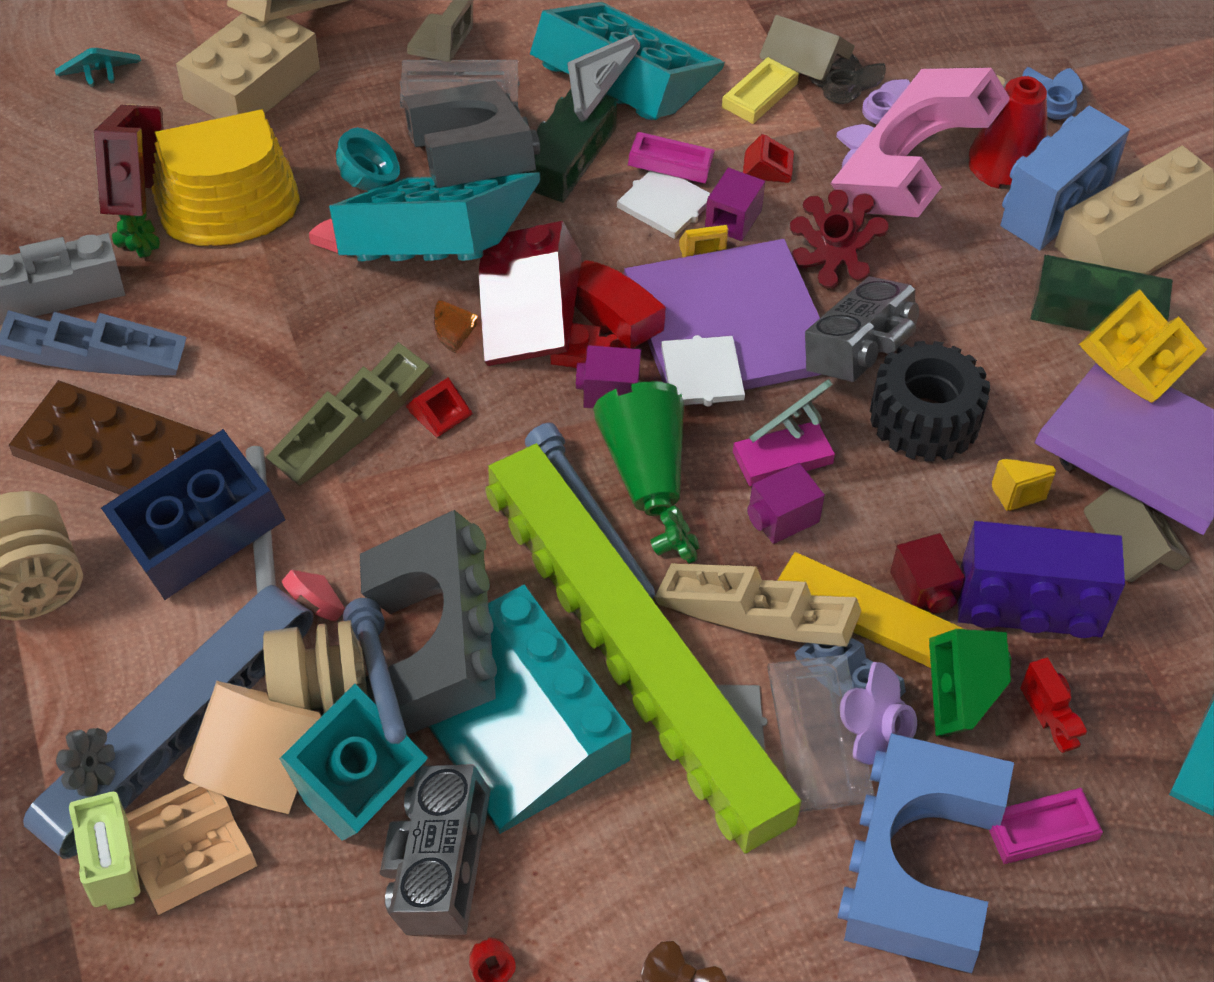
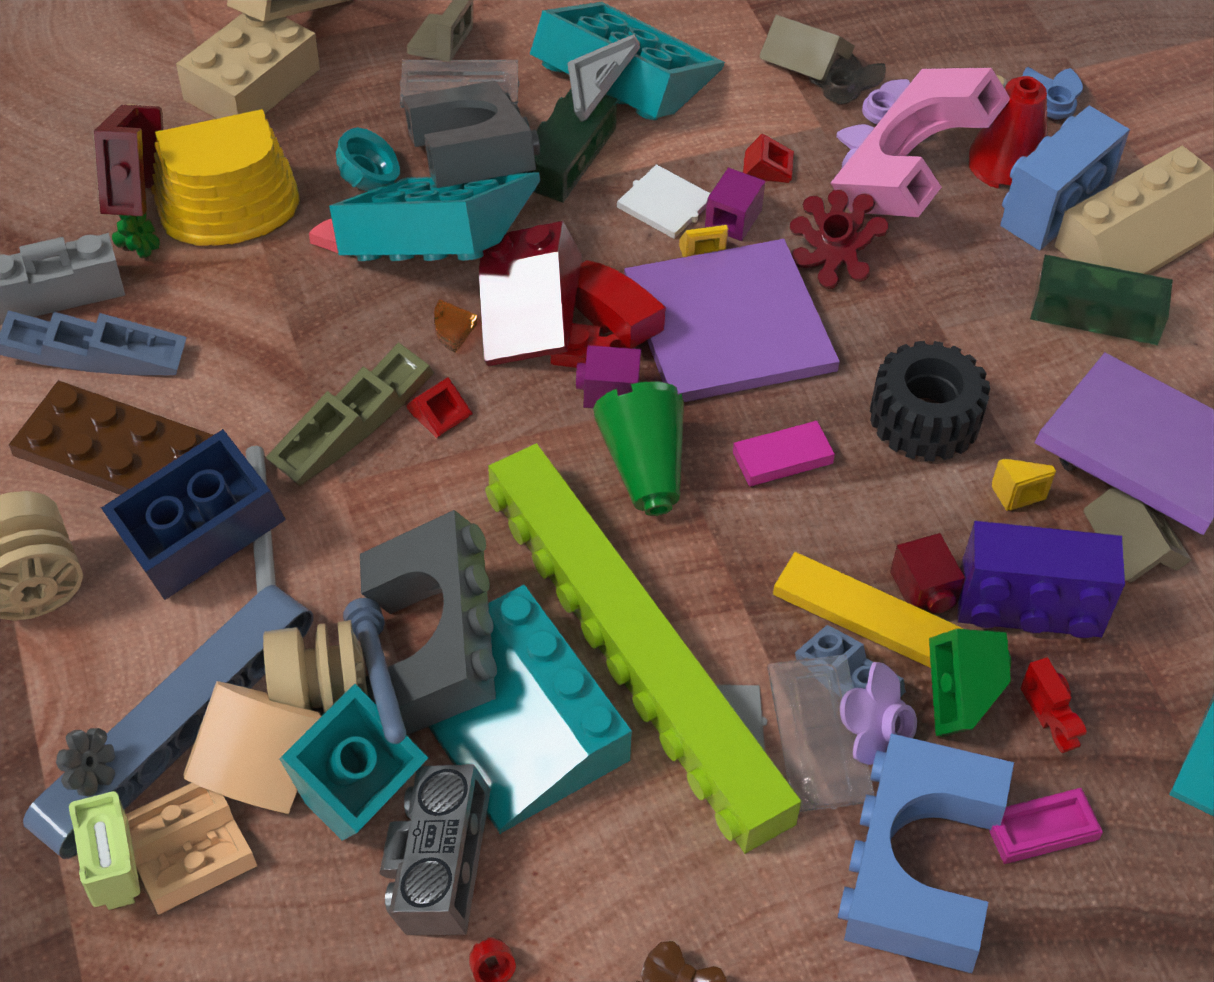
teal piece [55,48,141,87] -> none
coral tile [281,570,345,621] -> none
sand blue piece [525,423,655,599] -> none
dark pink tile [628,132,715,184] -> none
green plant [650,505,700,564] -> none
tan slope [654,563,861,647] -> none
white piece [661,335,745,407] -> none
light yellow tile [722,57,799,124] -> none
magenta brick [747,463,825,544] -> none
sand green piece [749,379,833,443] -> none
flat silver piece [805,276,919,382] -> none
yellow slope [1079,289,1207,403] -> none

